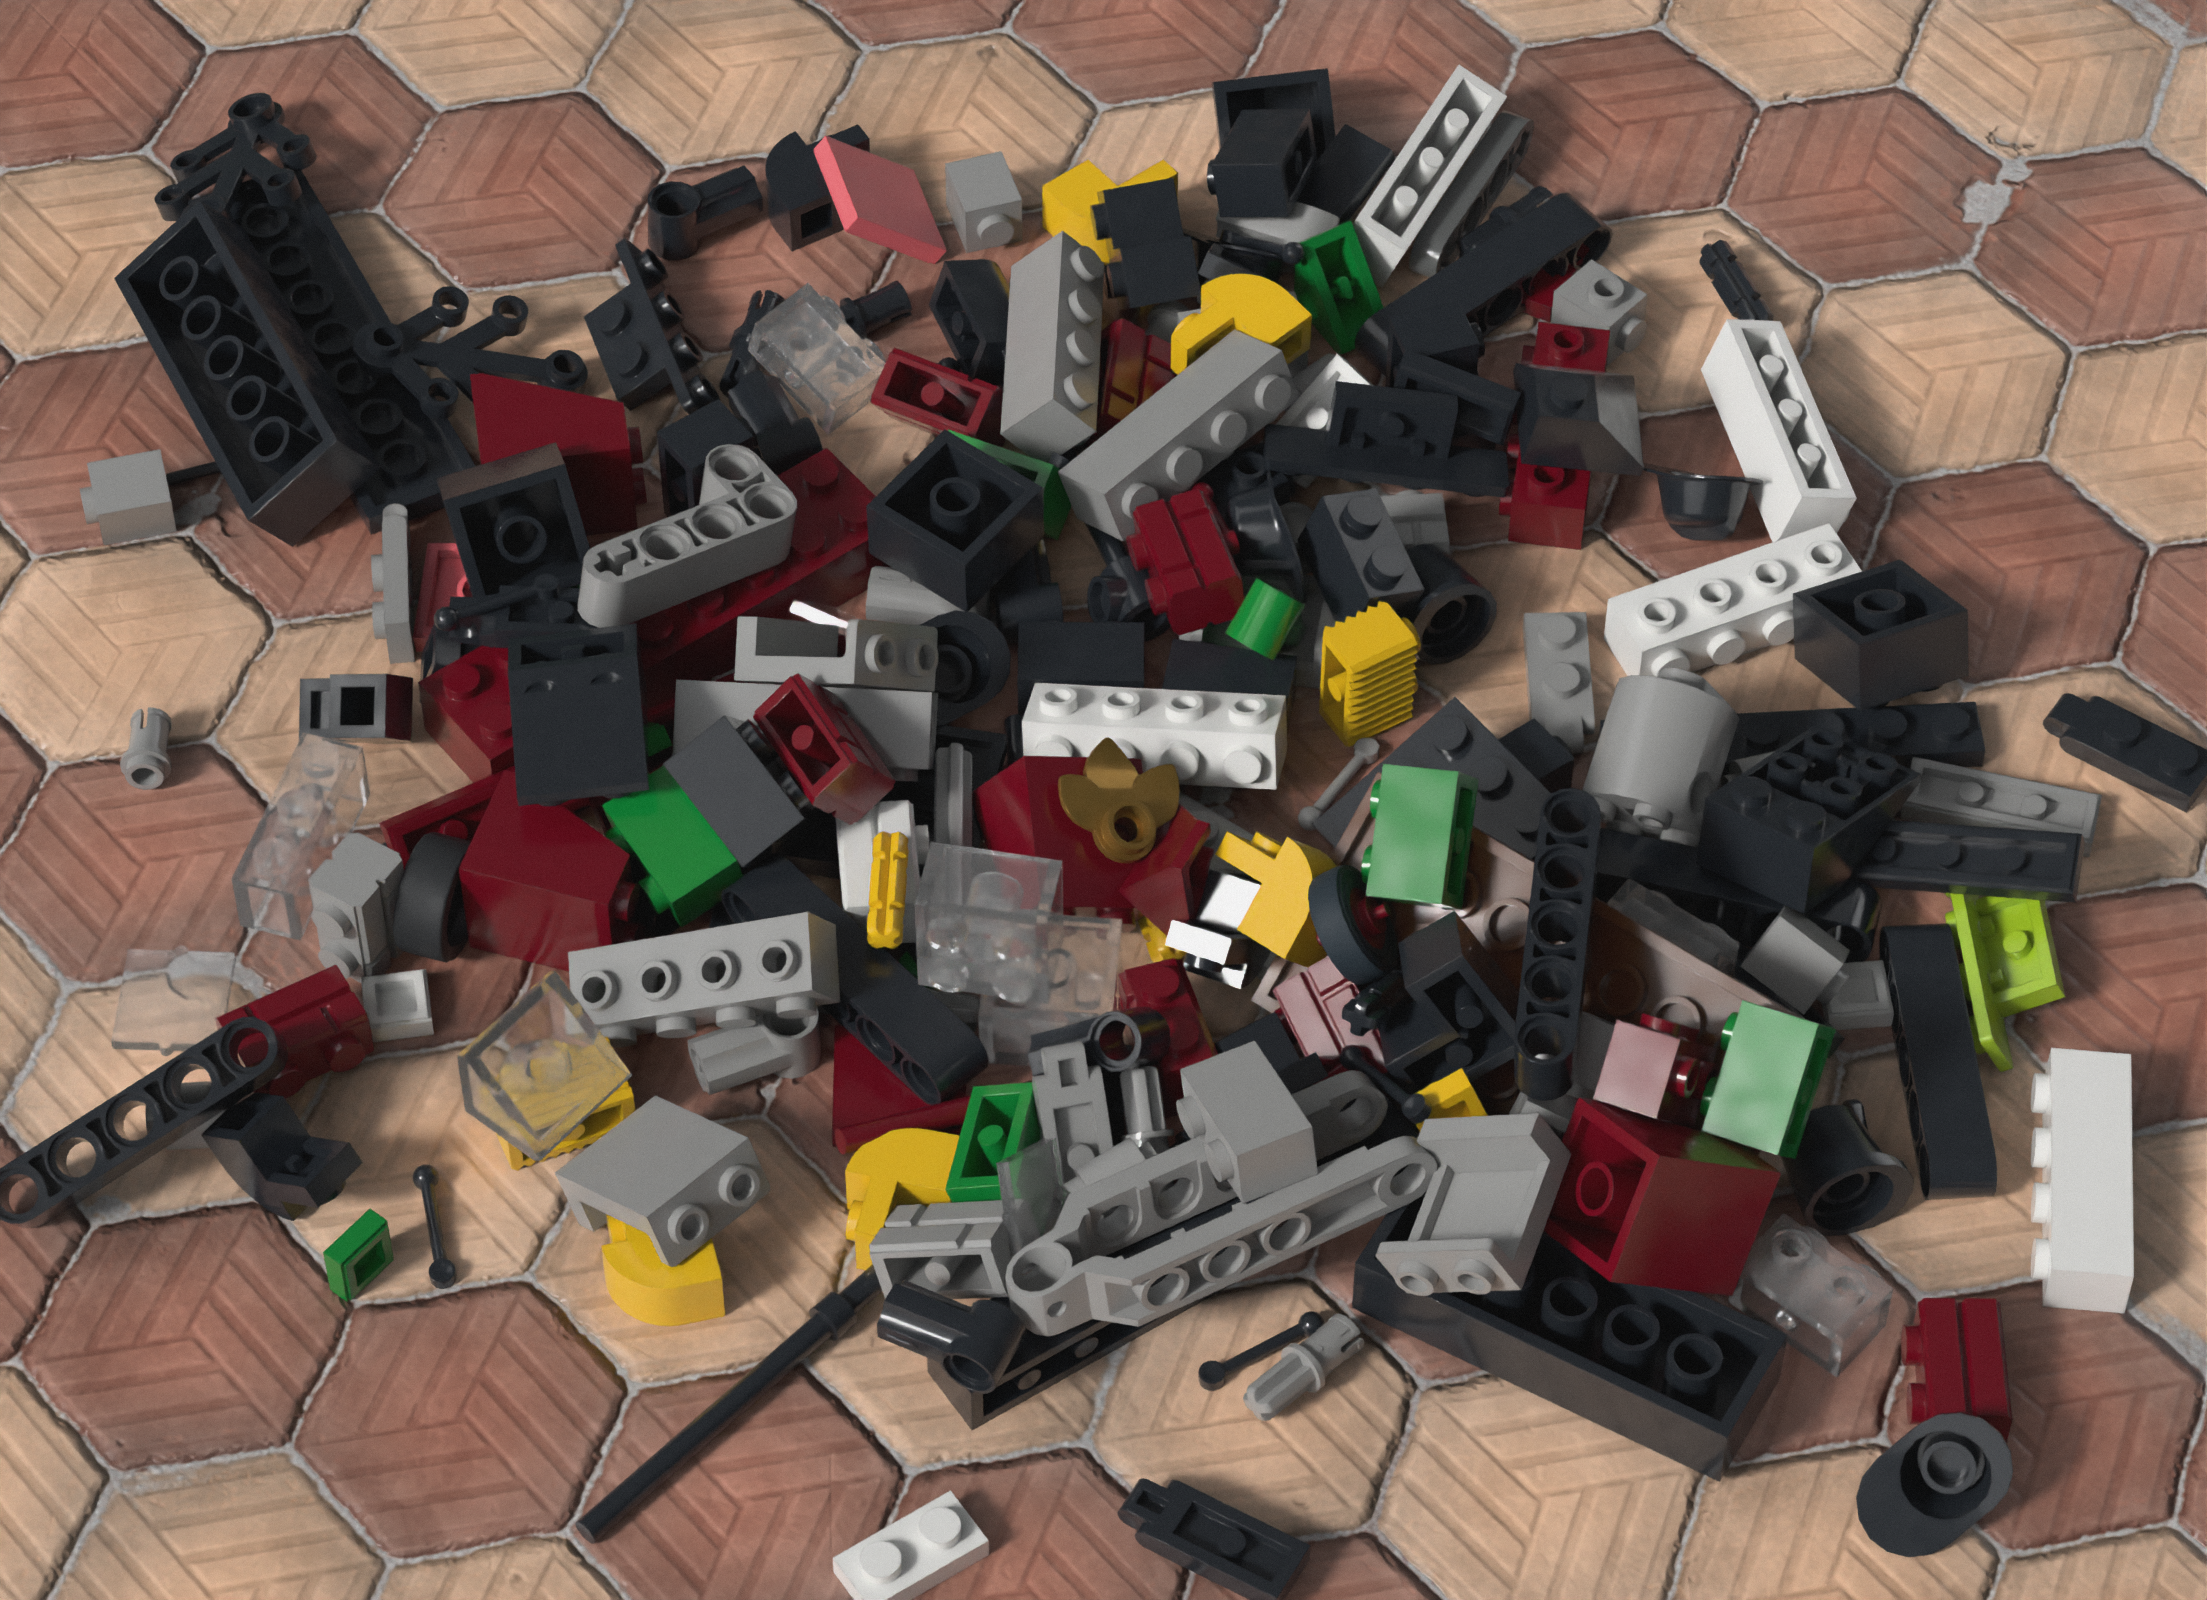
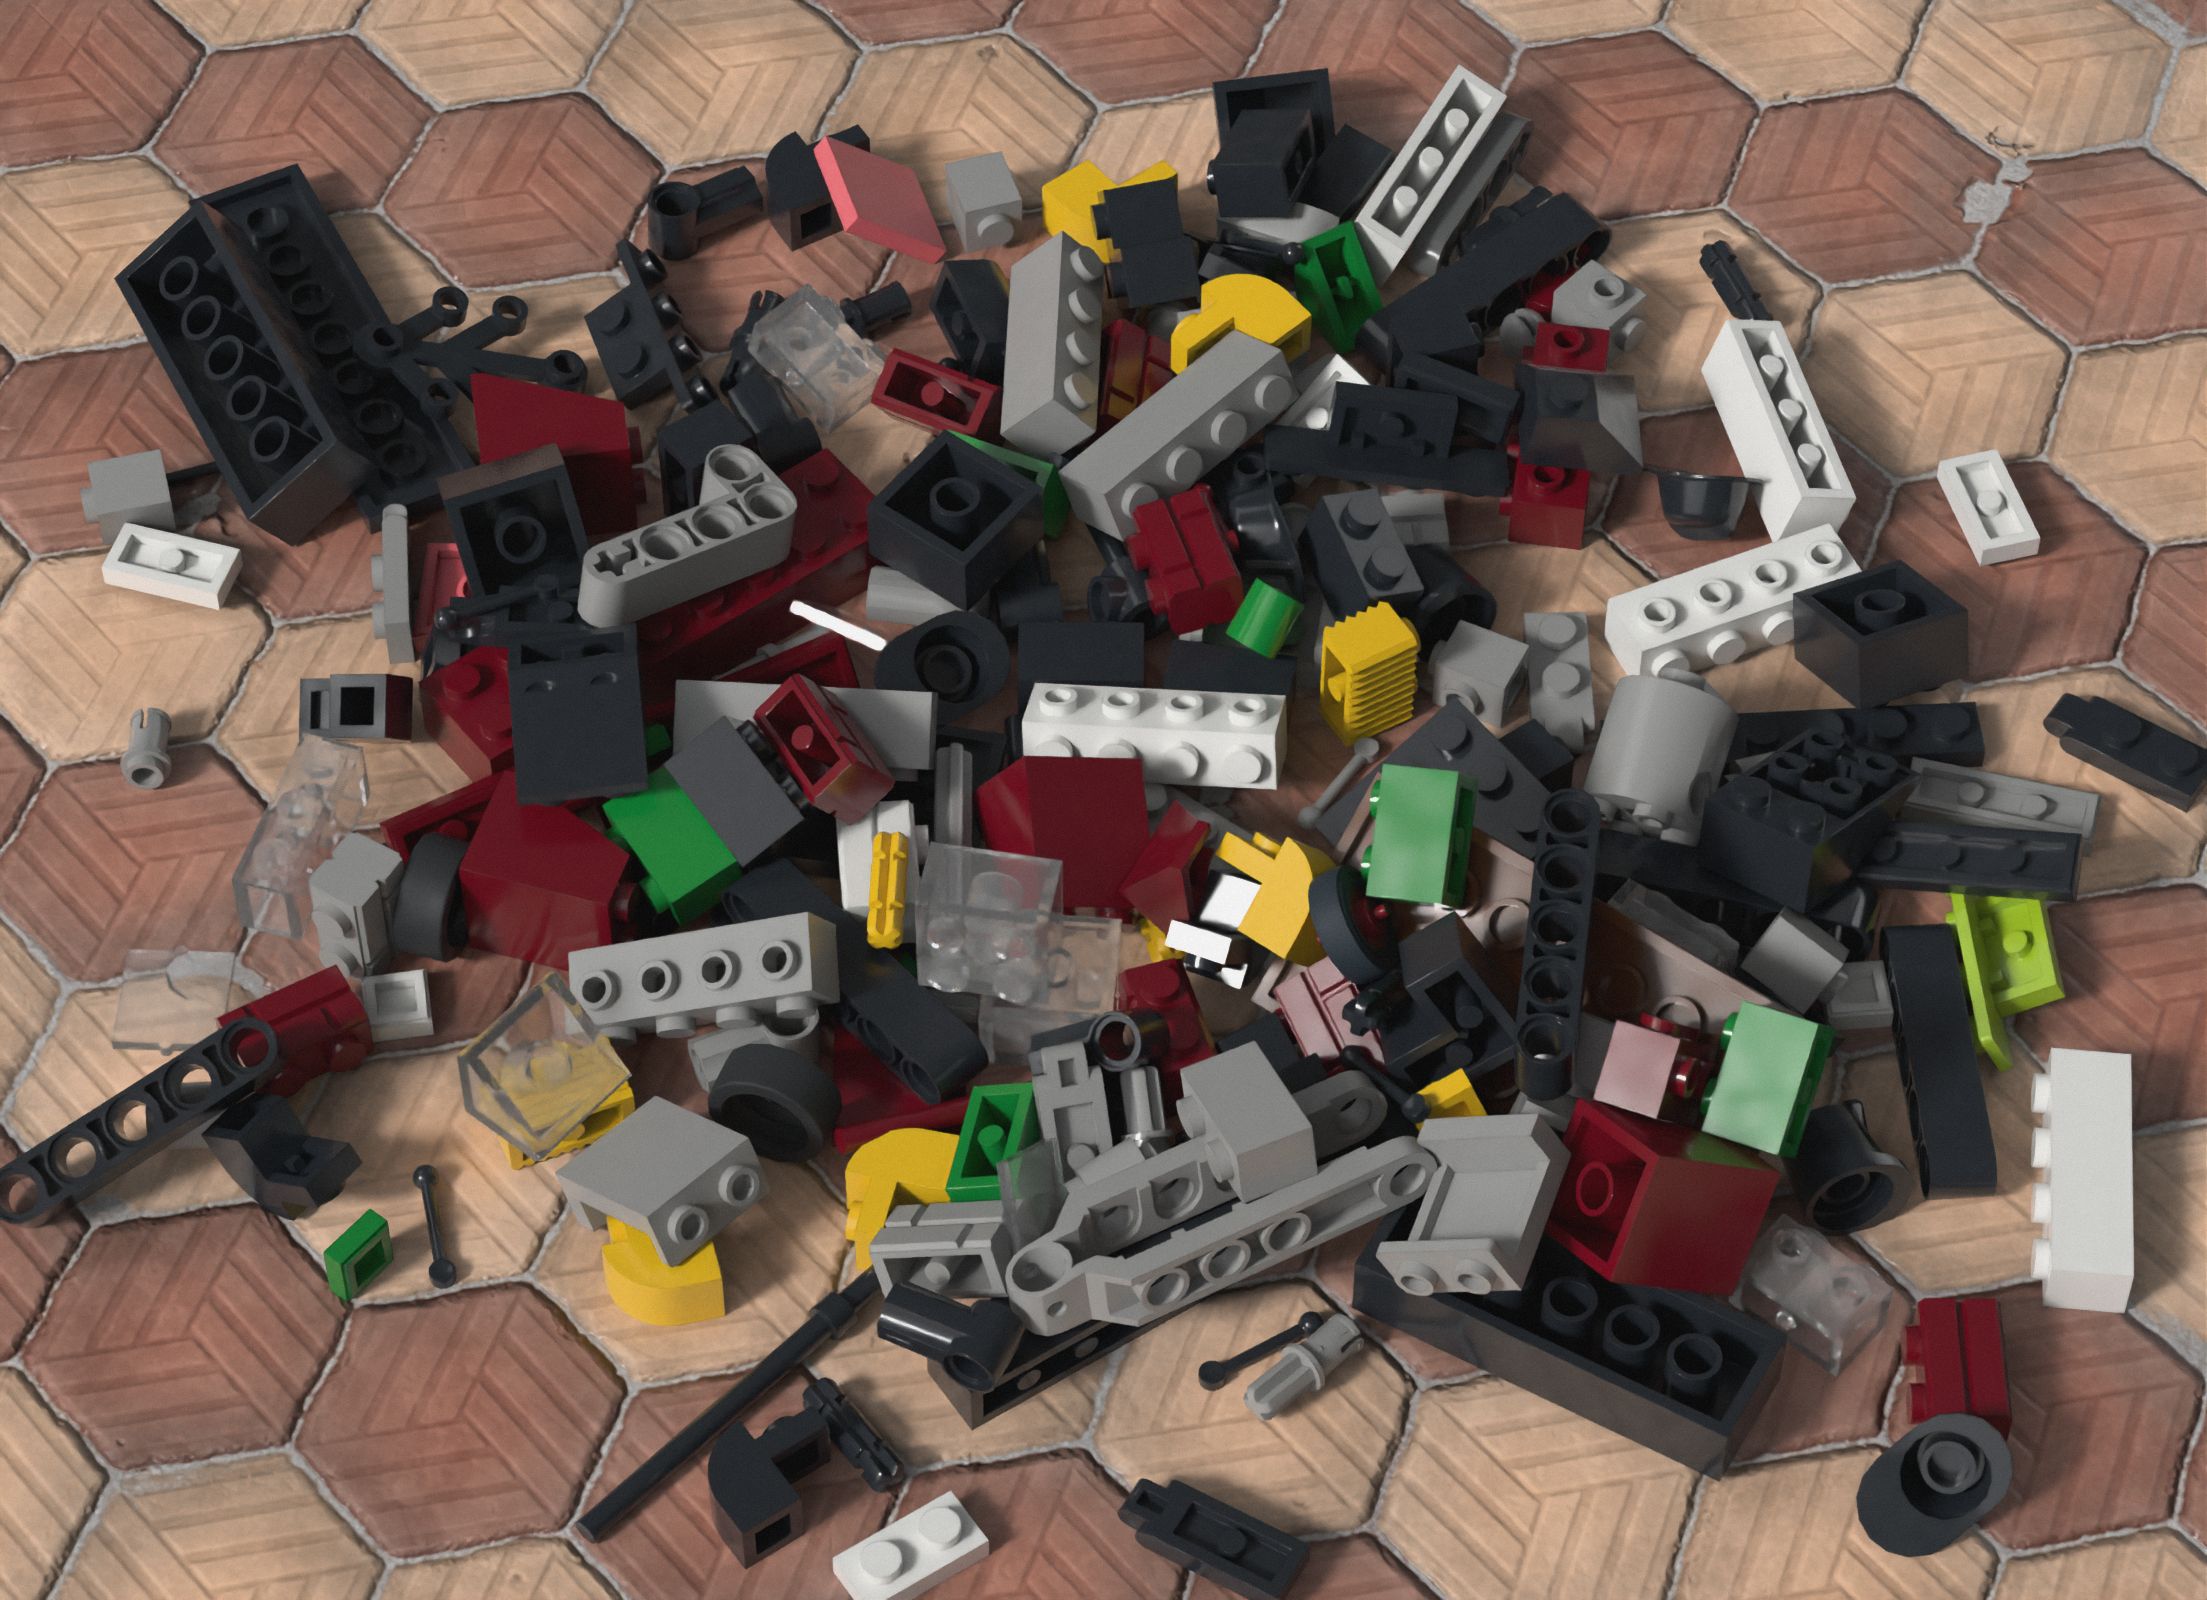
black plant [154,93,317,222] -> none
light grey panel [734,616,938,692] -> none
pearl gold plate [1058,737,1179,863] -> none
none -> white plate [102,522,243,610]
none -> black tyre [707,1044,842,1163]
none -> black brick [708,1405,831,1570]
none -> black axle [802,1377,905,1493]
none -> light grey brick [1427,620,1530,729]
none -> light grey hinge [1499,308,1546,361]
none -> white plate [1937,449,2041,566]

